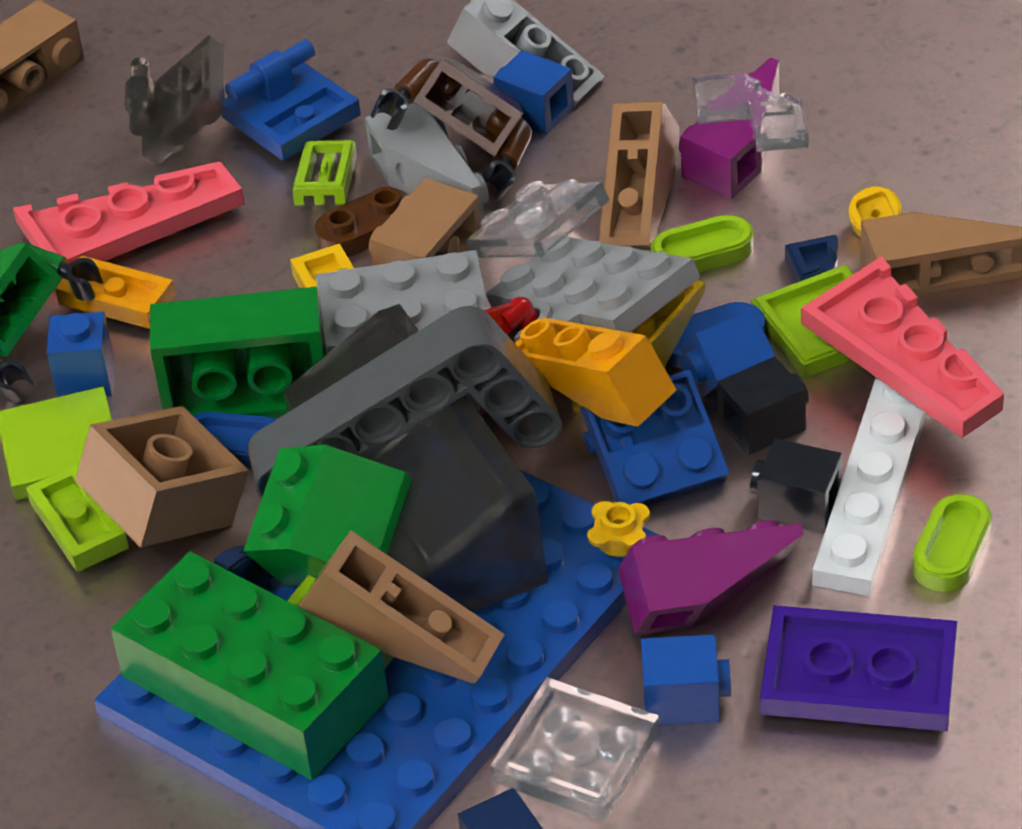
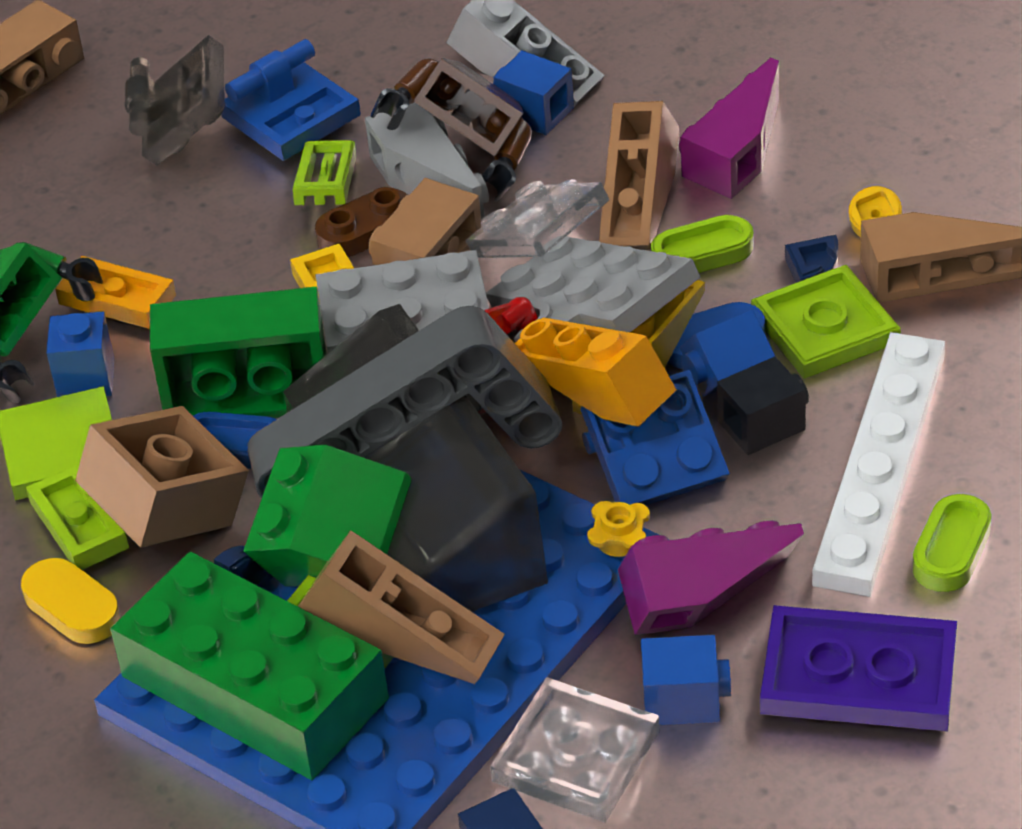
coral wing [13,161,245,264] -> none
clear tile [693,73,809,152] -> none
black brick [750,438,842,533] -> none
coral wing [801,256,1004,438] -> none
none -> yellow tile [21,558,121,644]

